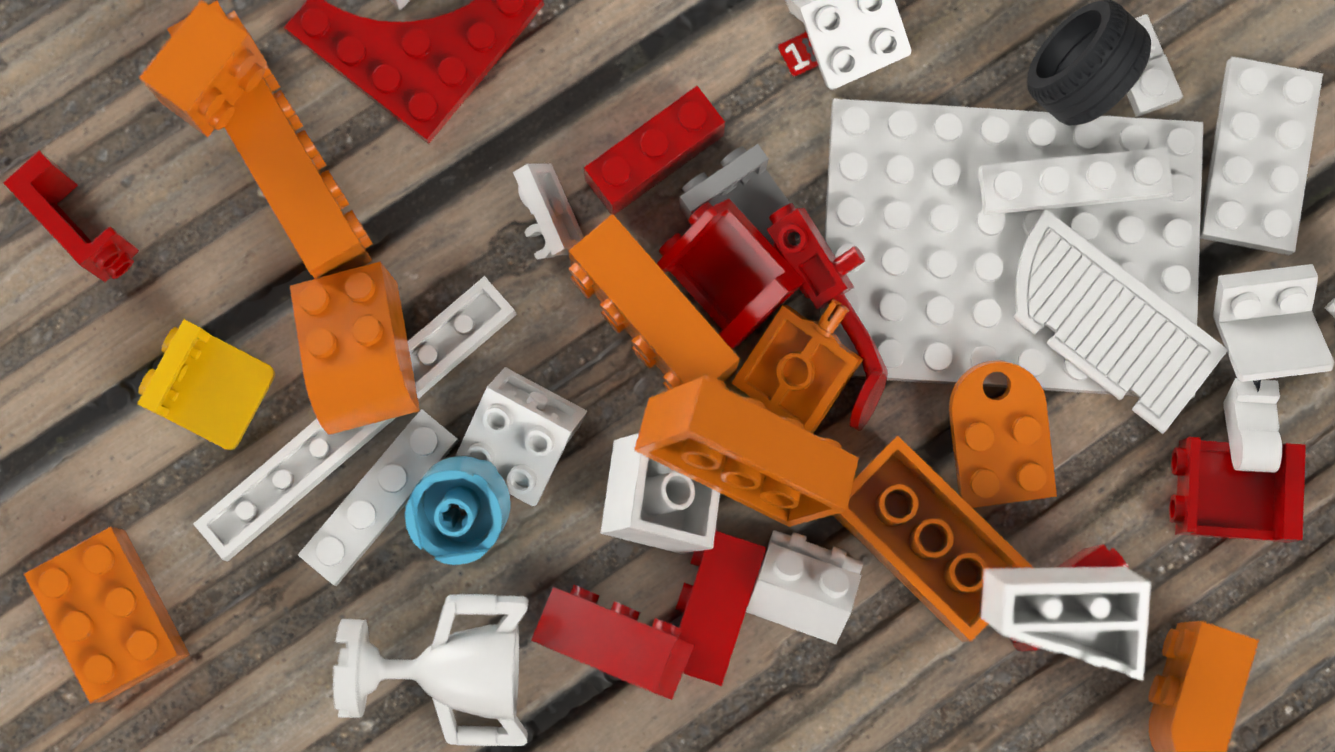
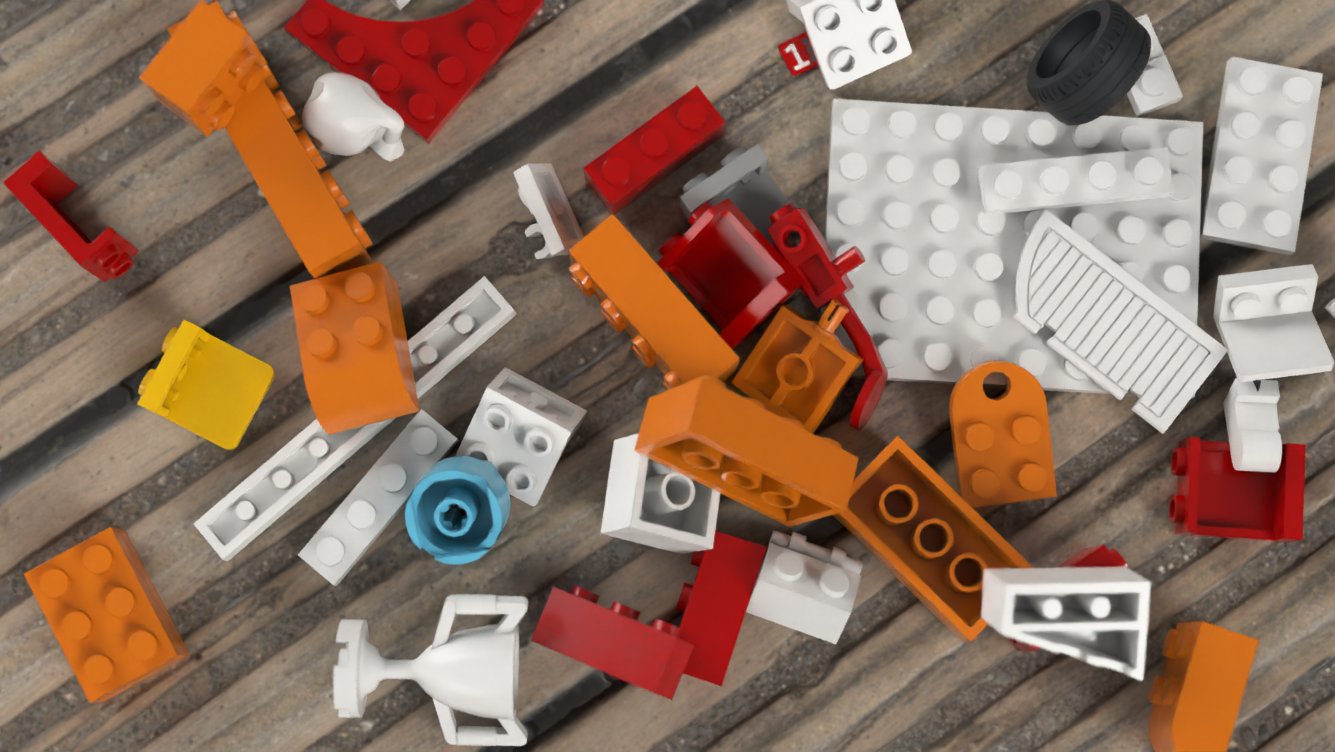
none -> white piece [302,73,405,162]

